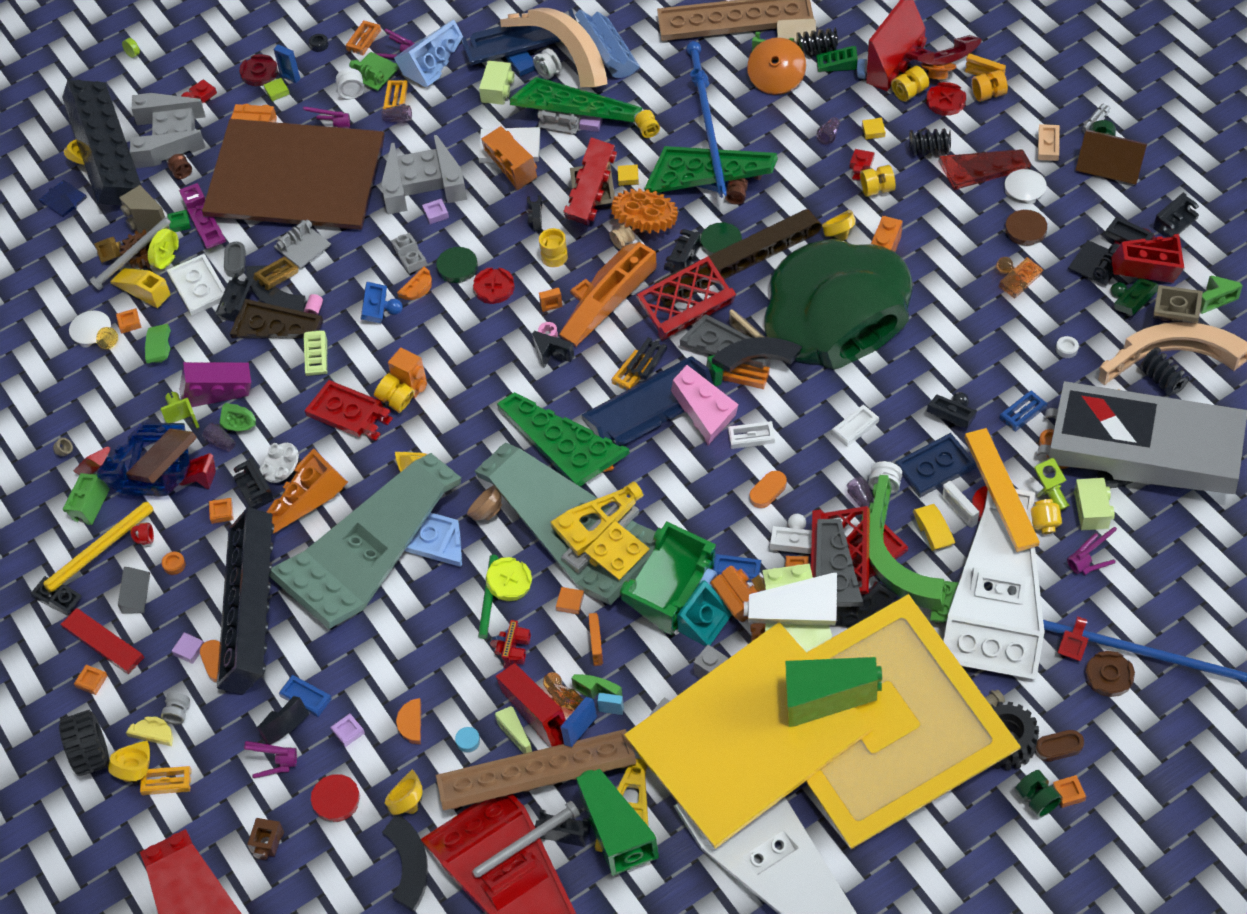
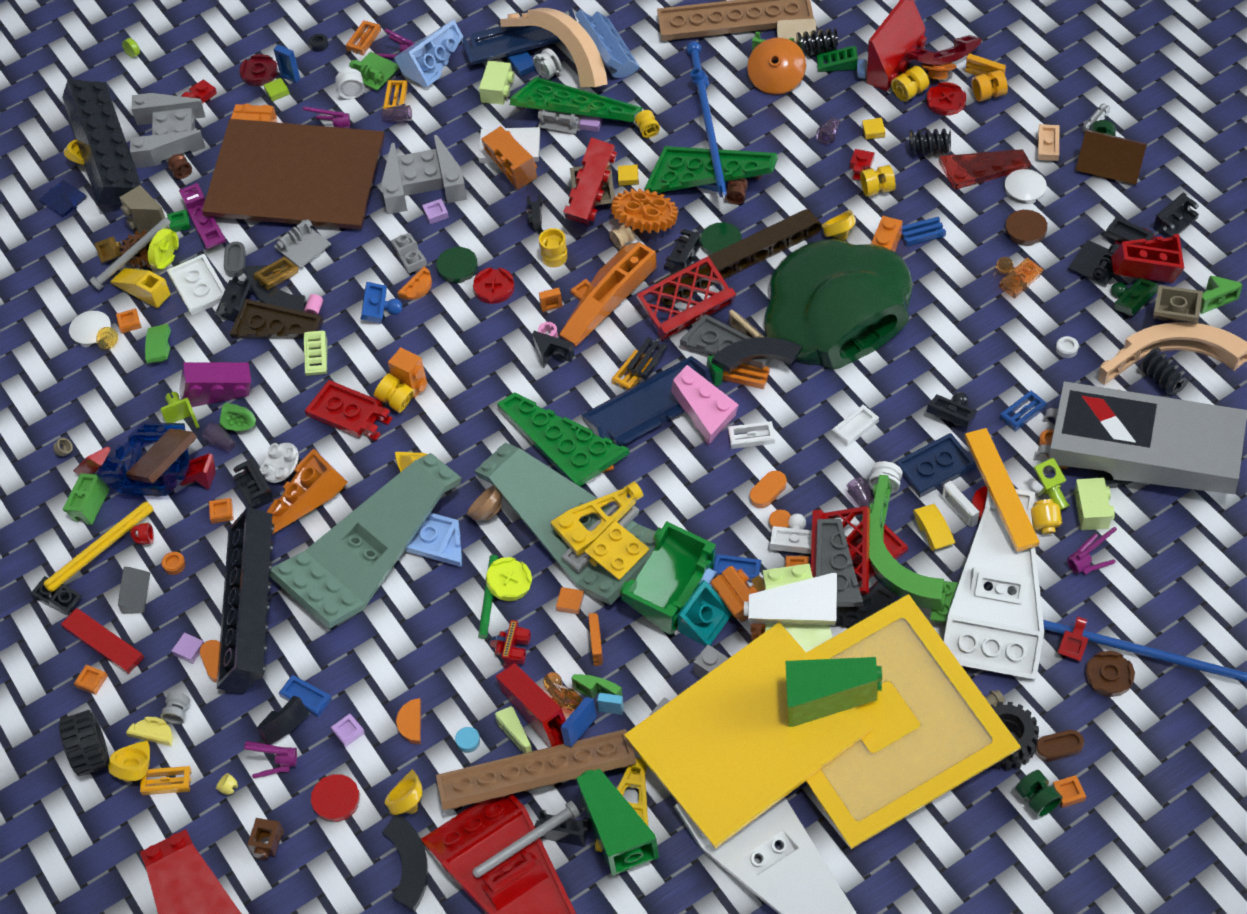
none -> light yellow hinge [216,773,238,795]
none -> orange tile [769,510,791,529]
none -> blue tile [901,216,946,246]

